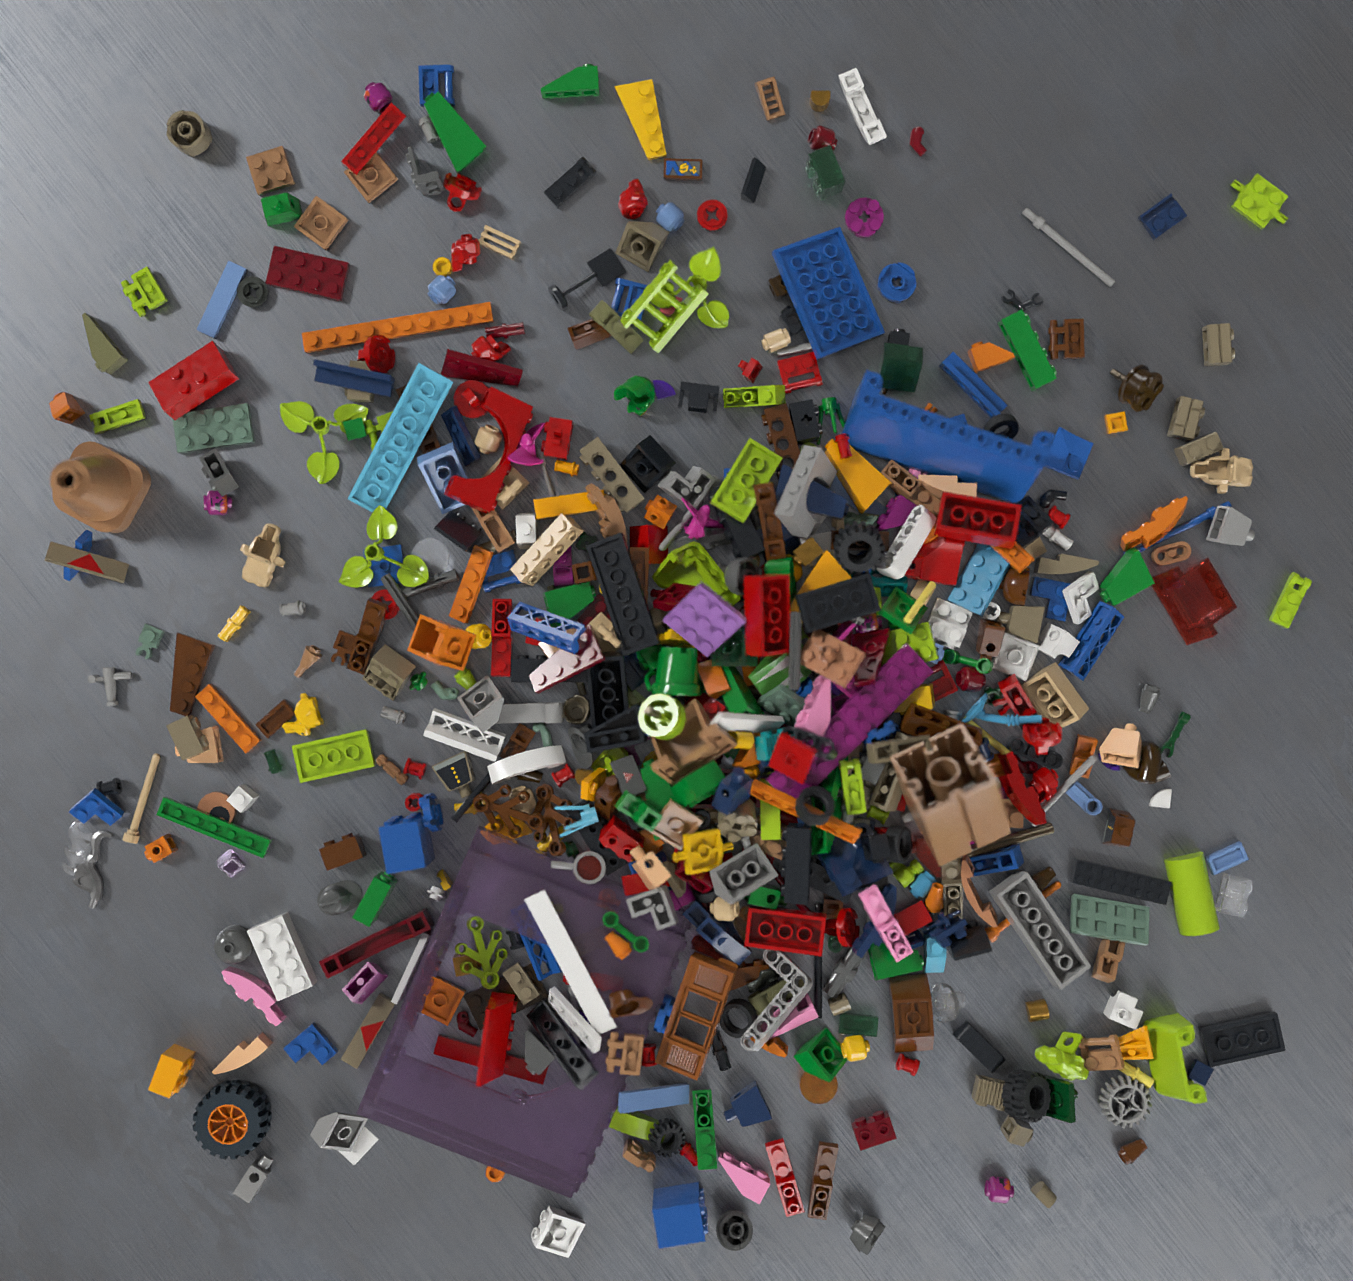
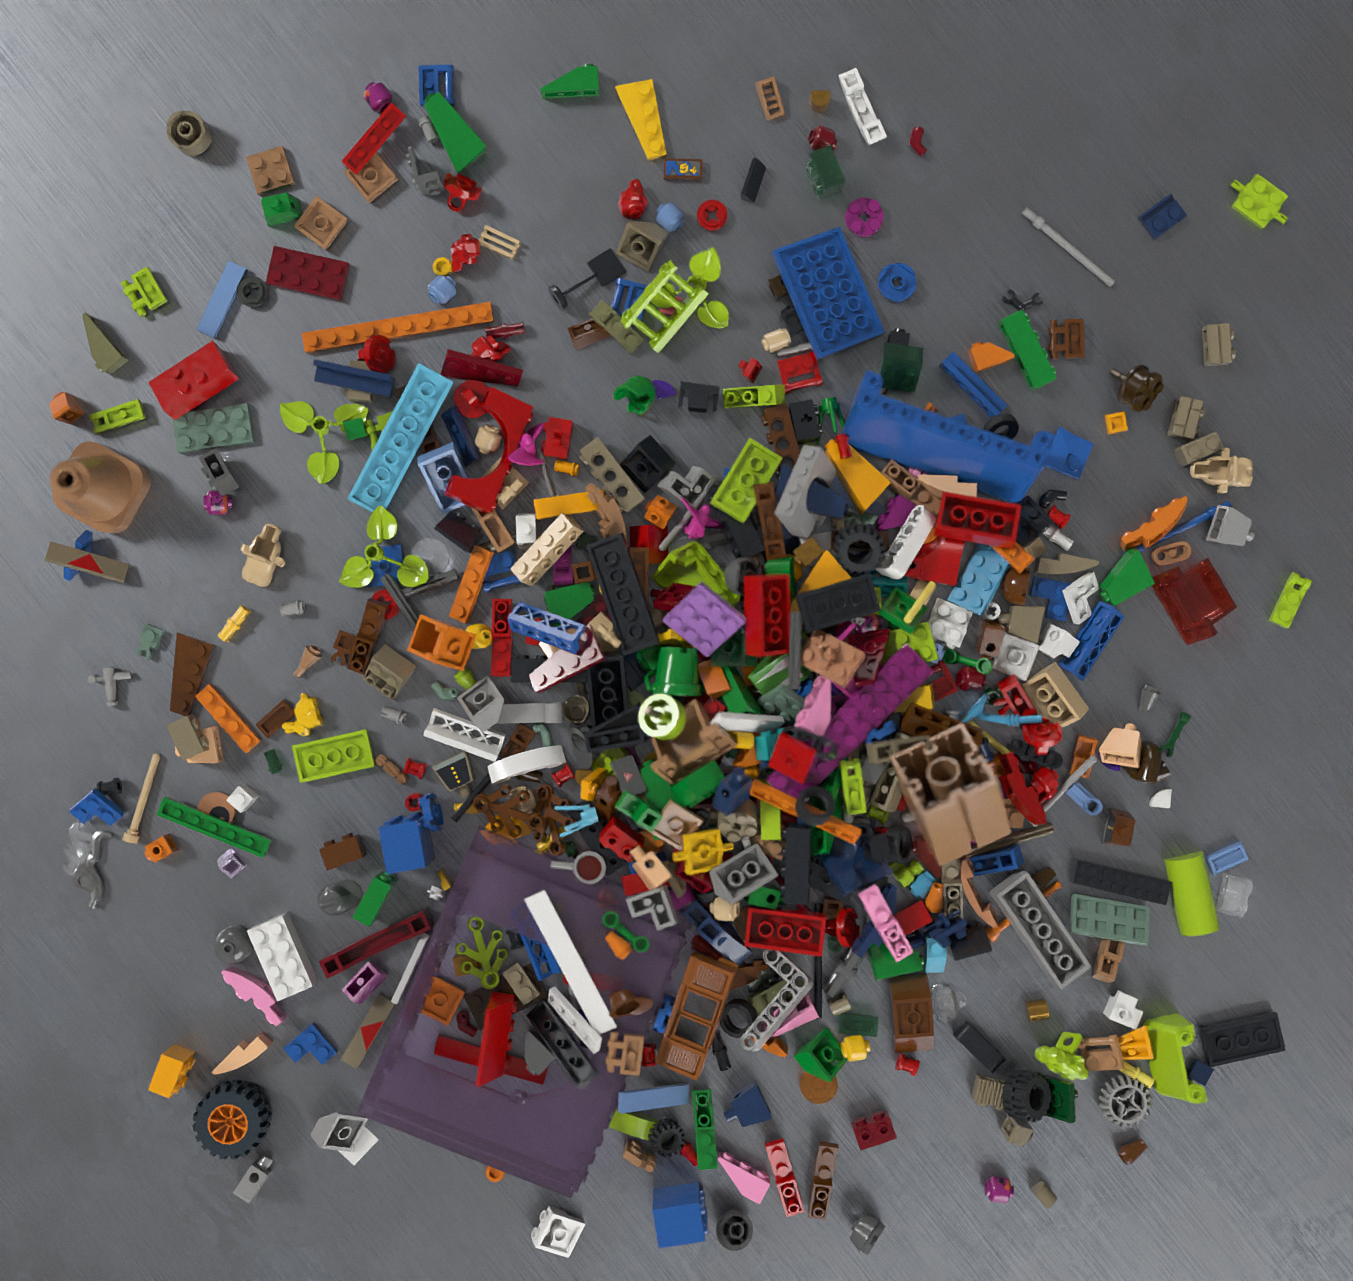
green plate [409,671,428,691] -> none
black plate [544,157,597,208] -> none

